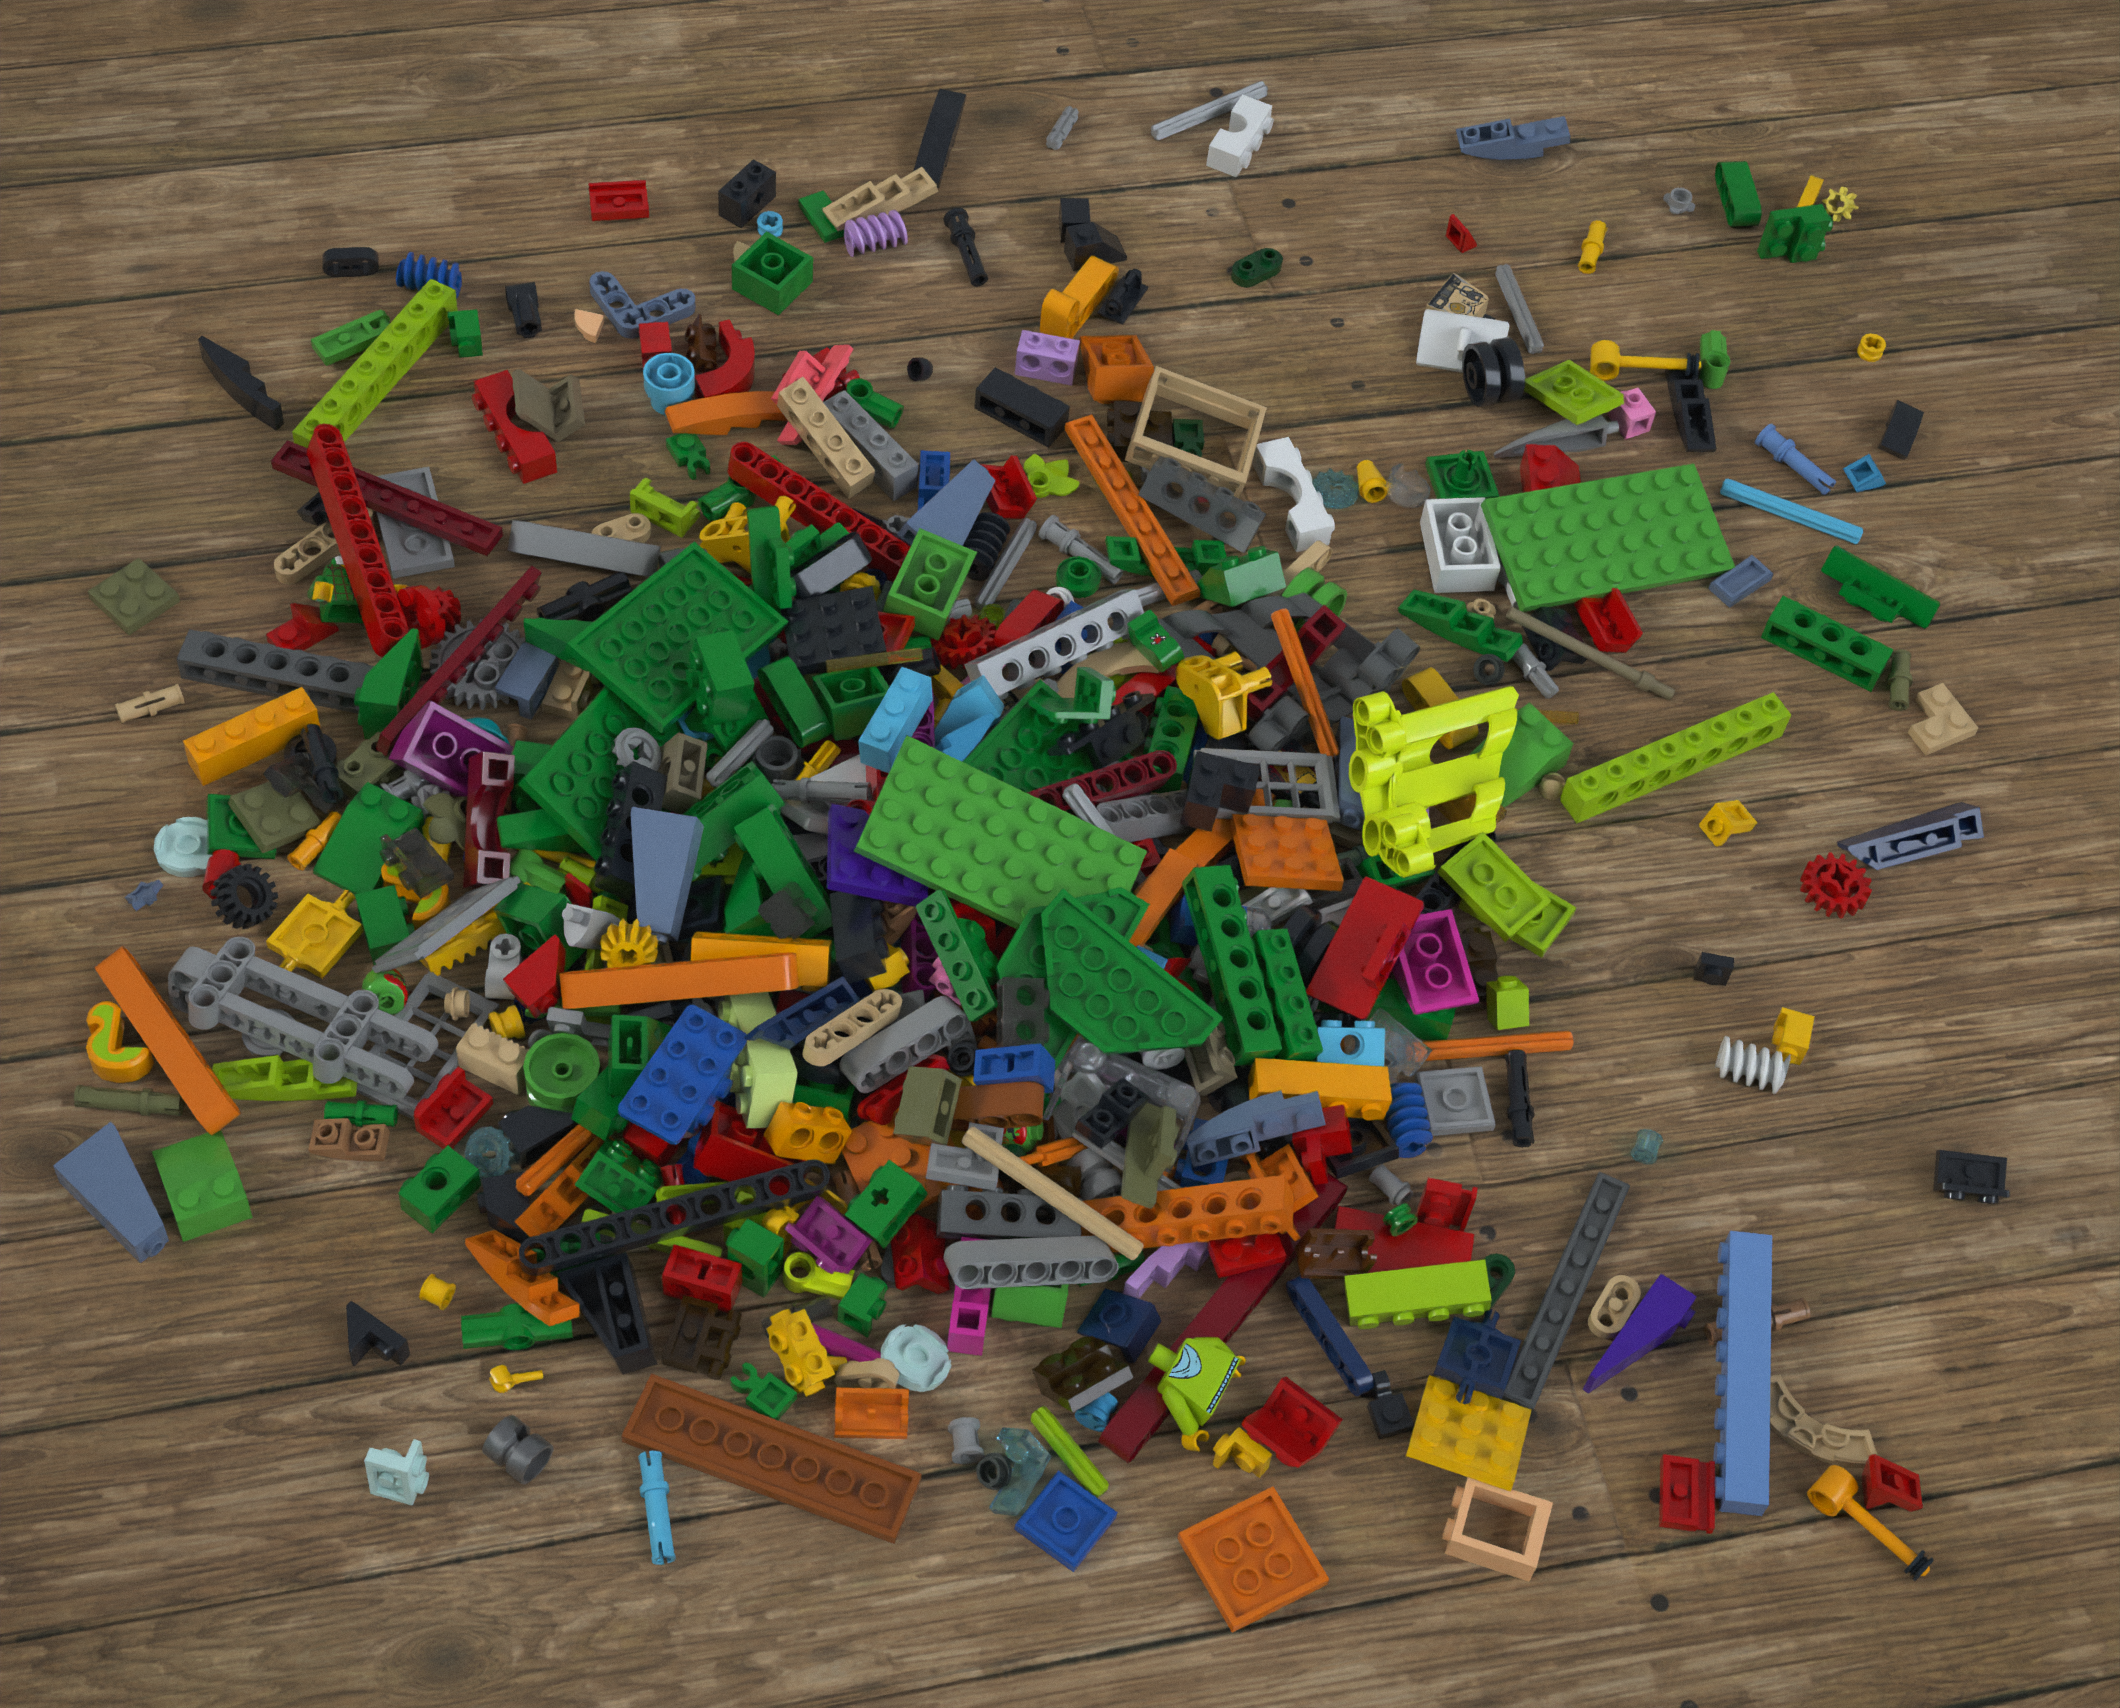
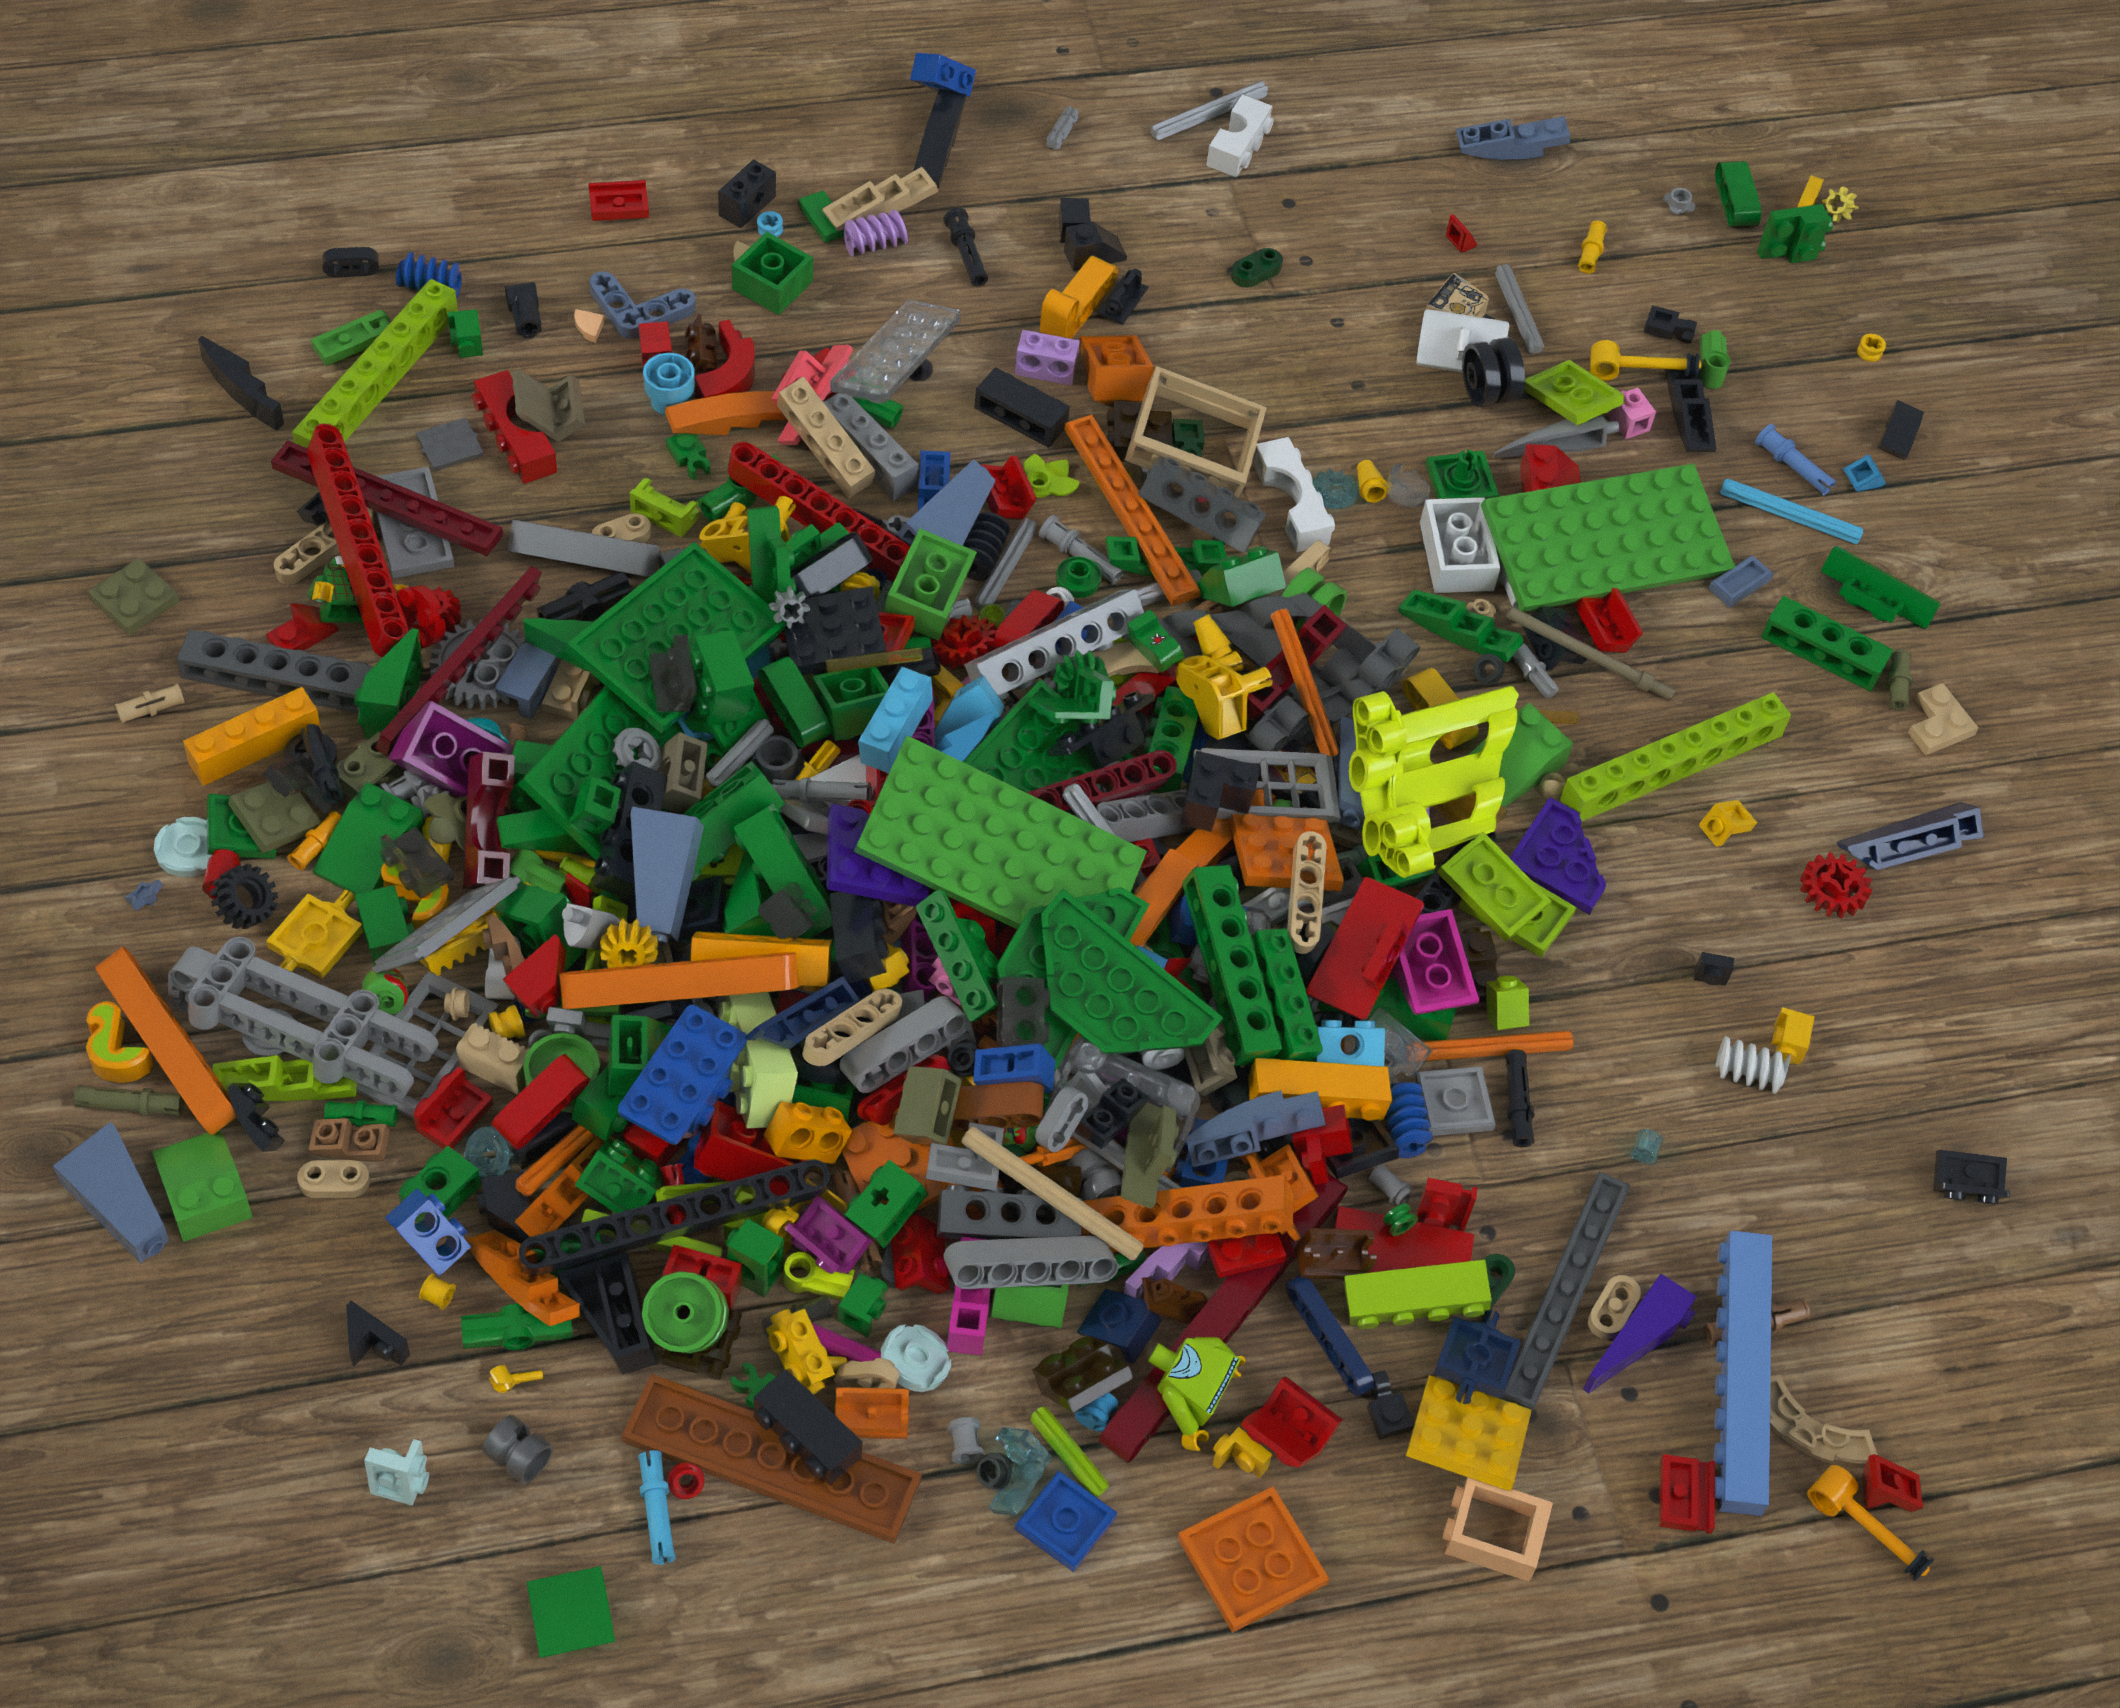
none -> black slope [228,1083,285,1152]
none -> tan plate [297,1160,370,1198]
none -> blue brick [385,1188,472,1276]
none -> flat silver piece [416,417,484,471]
none -> medium nougat slope [482,914,524,976]
none -> red beam [491,1054,590,1150]
none -> green slope [526,1566,615,1658]
none -> green brick [569,776,621,835]
none -> bright green wheel [642,1271,729,1354]
none -> clear smoke bracket [649,635,697,712]
none -> red plate [667,1462,705,1499]
none -> black brick [753,1369,863,1485]
none -> light grey gear [769,586,810,628]
none -> clear plate [830,299,961,403]
none -> blue brick [910,53,976,97]
none -> light grey beam [1035,1086,1088,1152]
none -> green gear [1054,650,1108,698]
none -> reddish brown hinge [1142,1277,1208,1325]
none -> yellow cone [1193,614,1232,660]
none -> tan beam [1287,831,1327,954]
none -> dark purple plate [1510,797,1607,915]
none -> black plate [1644,305,1697,343]

